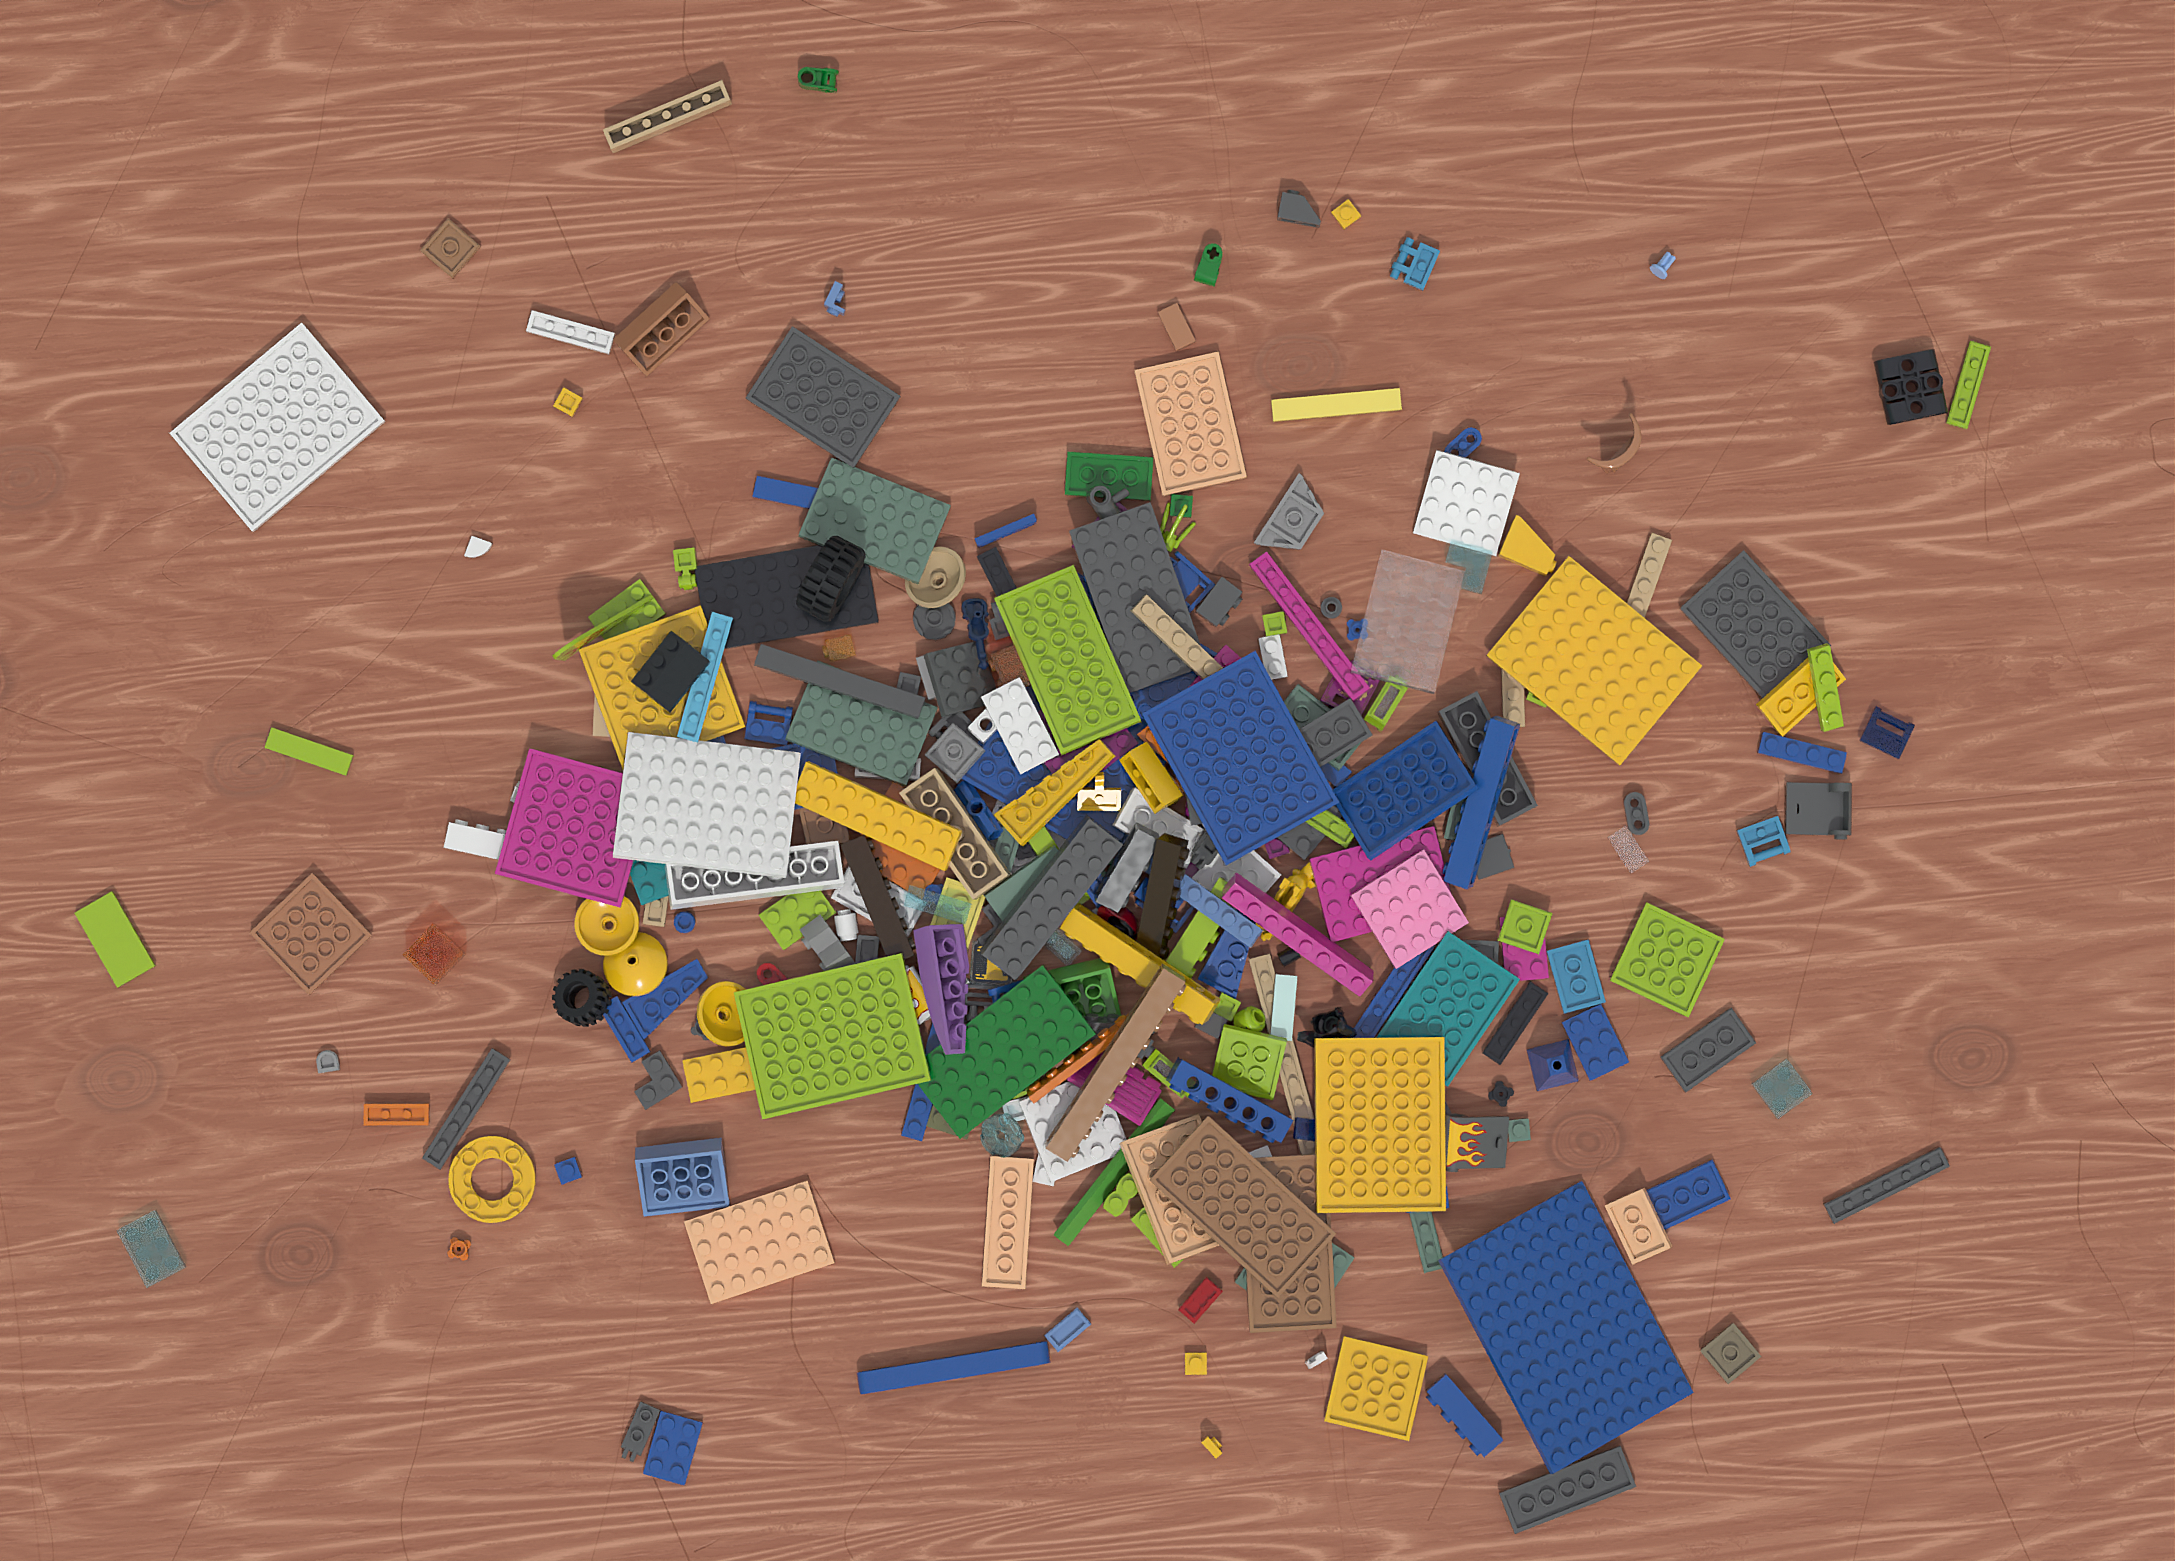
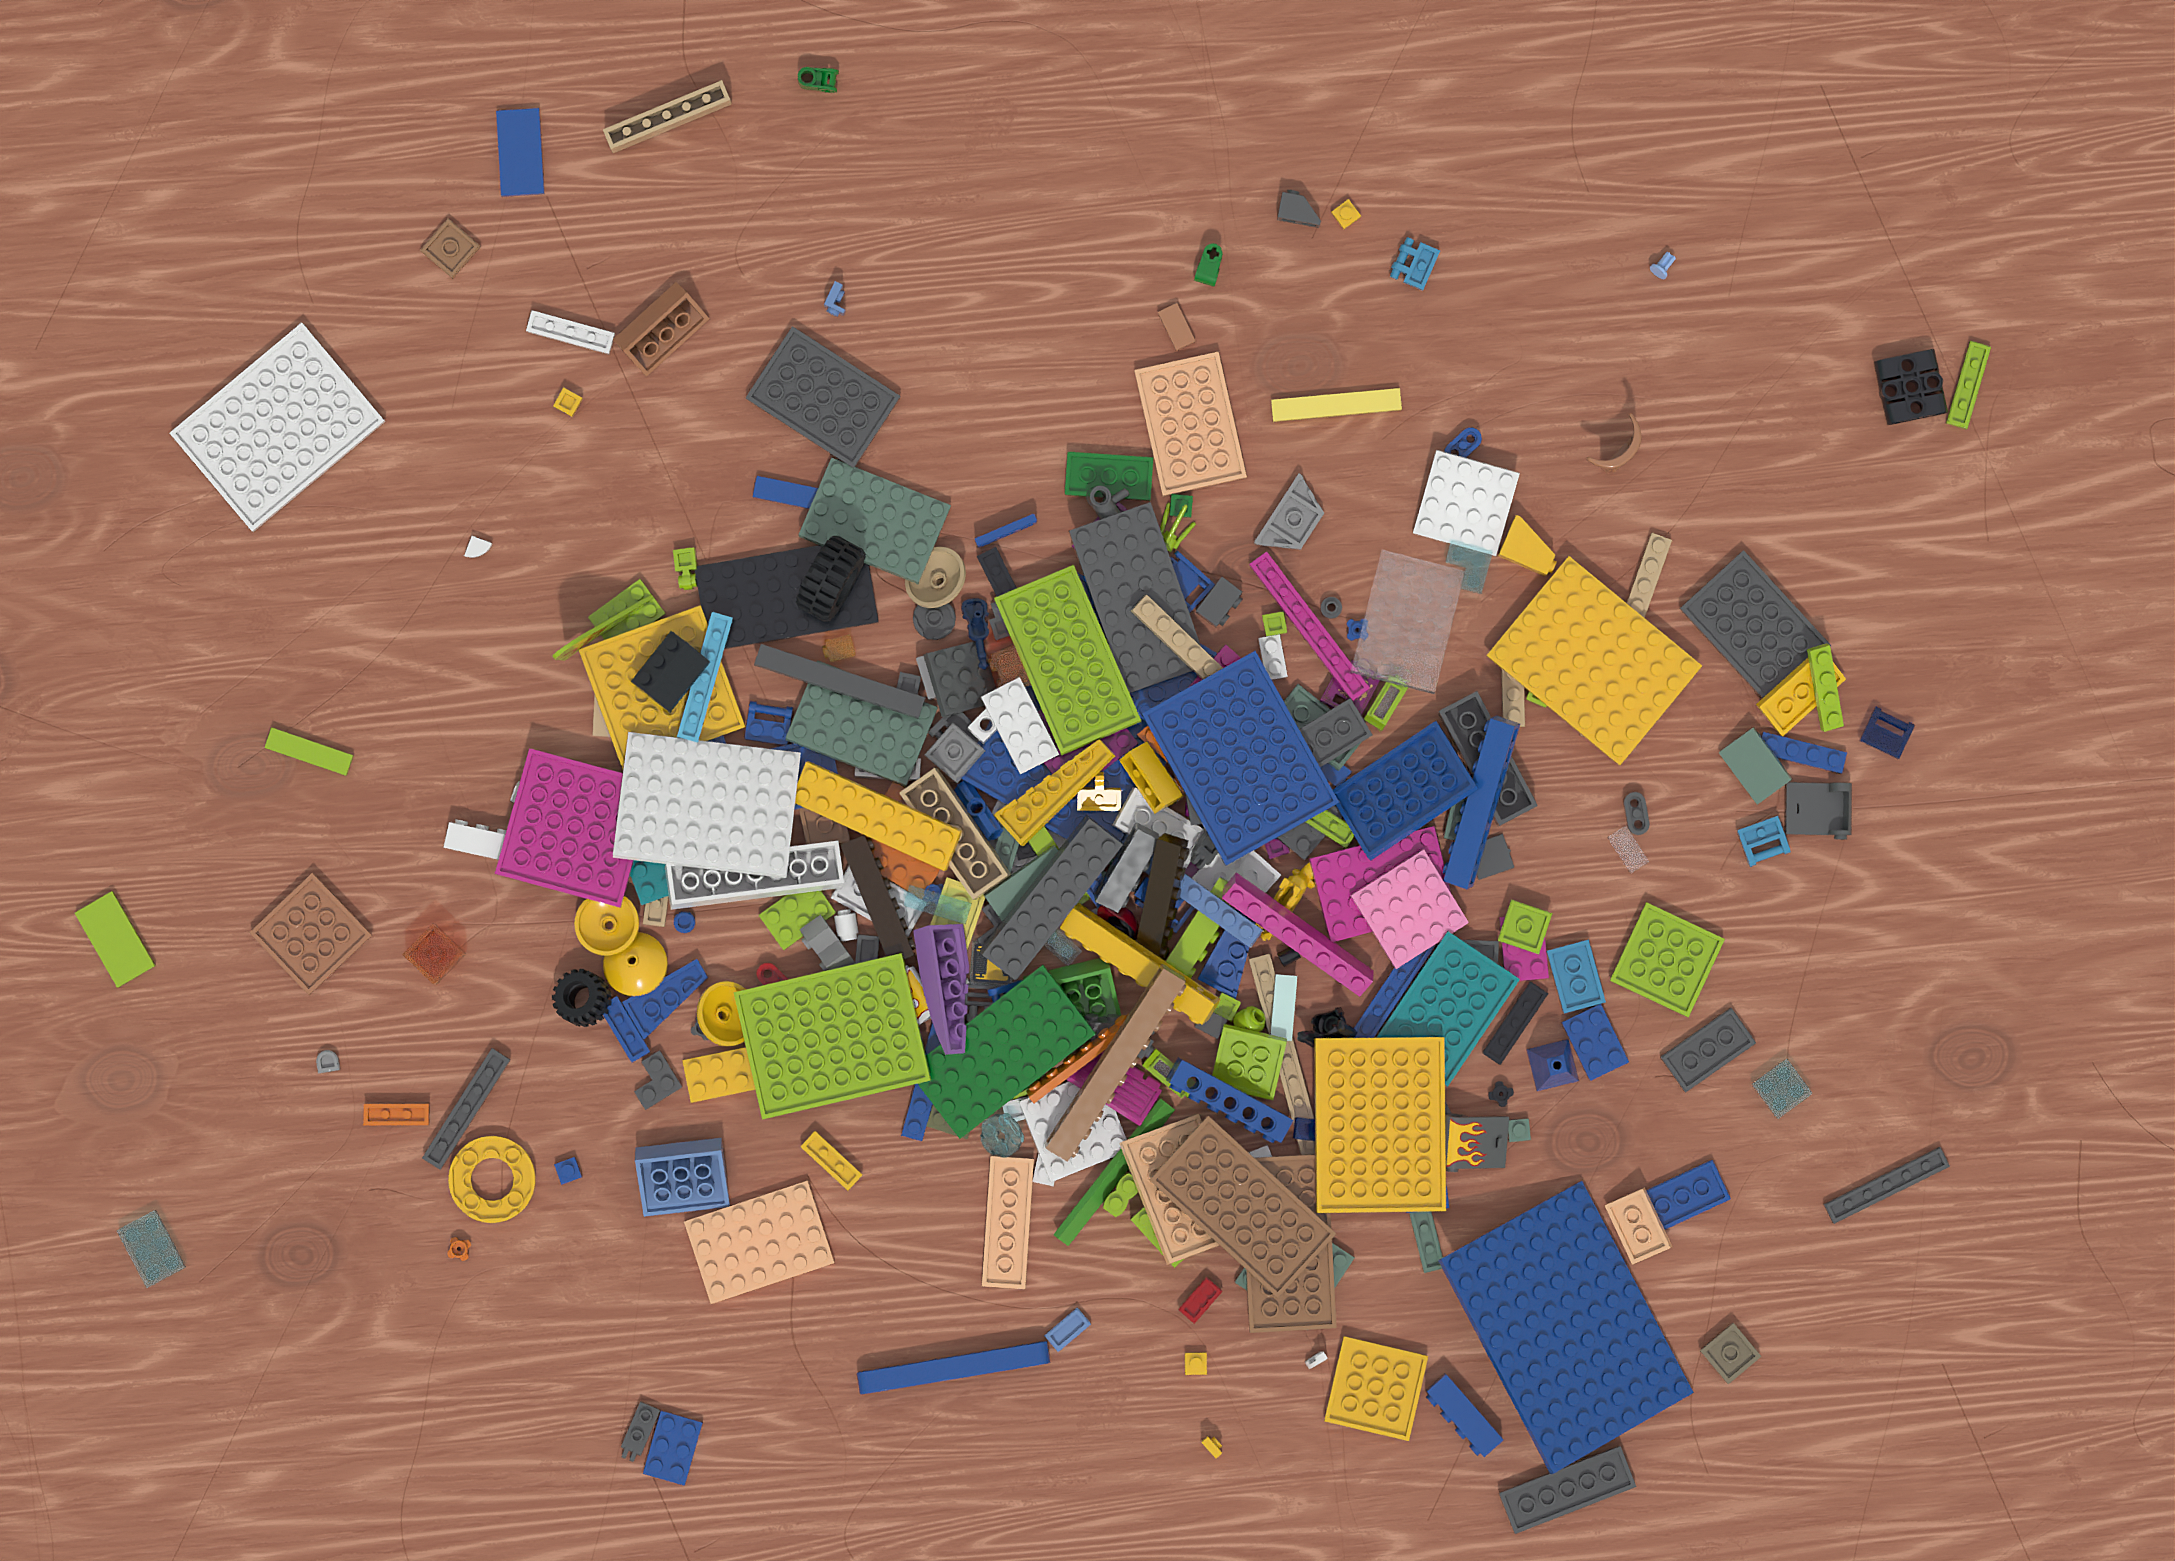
none -> blue tile [496,108,545,197]
none -> yellow plate [801,1131,863,1191]
none -> sand green tile [1719,727,1793,804]

